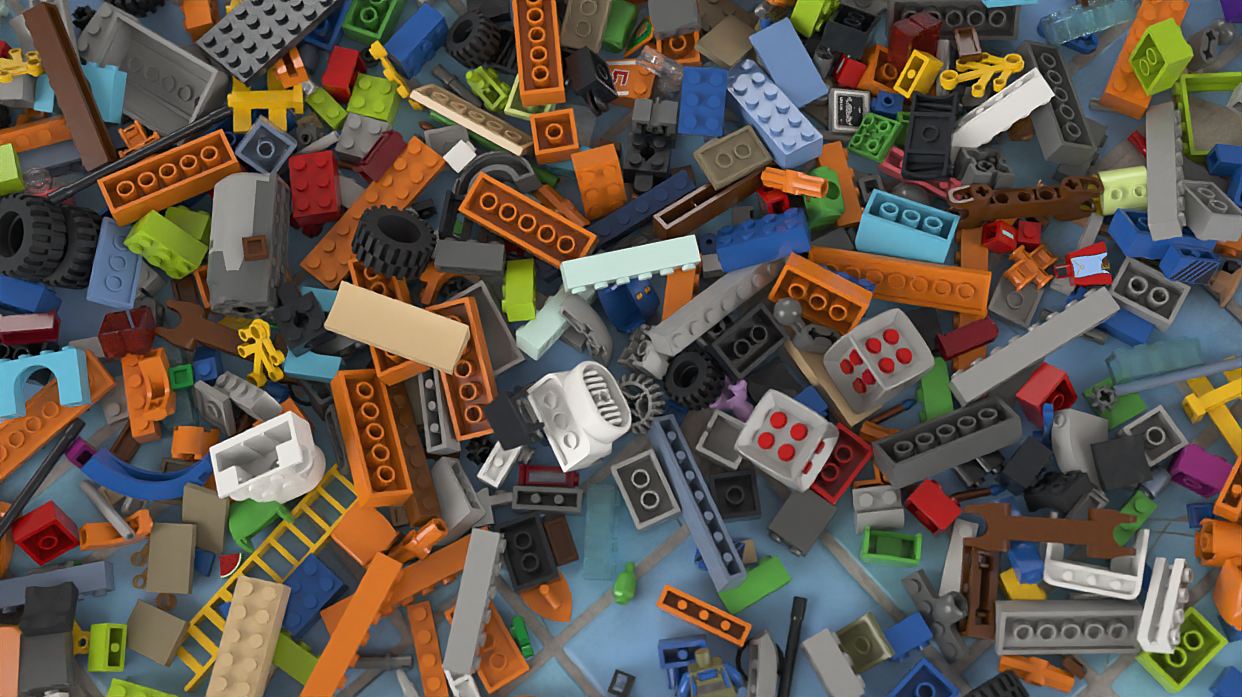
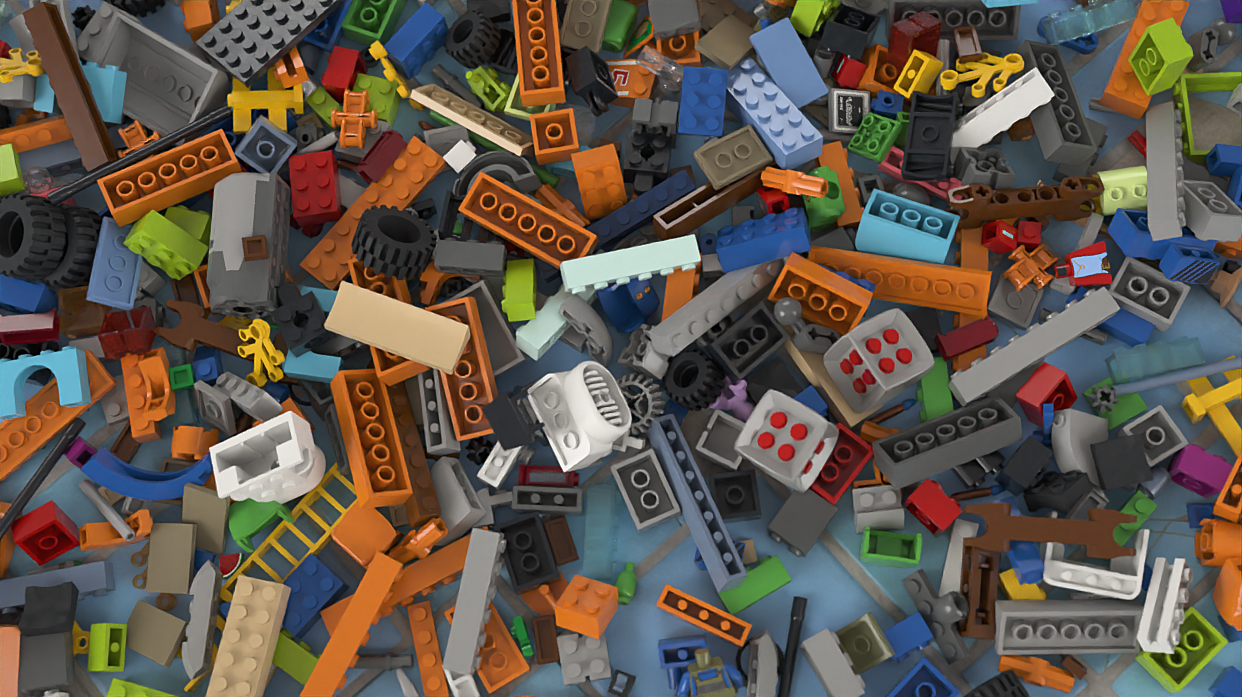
none -> clear orange piece [58,286,113,339]
none -> light grey brick [182,560,223,680]
none -> orange axle [331,89,378,149]
none -> reddish brown tile [532,614,561,665]
none -> orange brick [555,574,619,639]
none -> light grey piece [557,631,613,686]
none -> white plate [612,429,646,452]

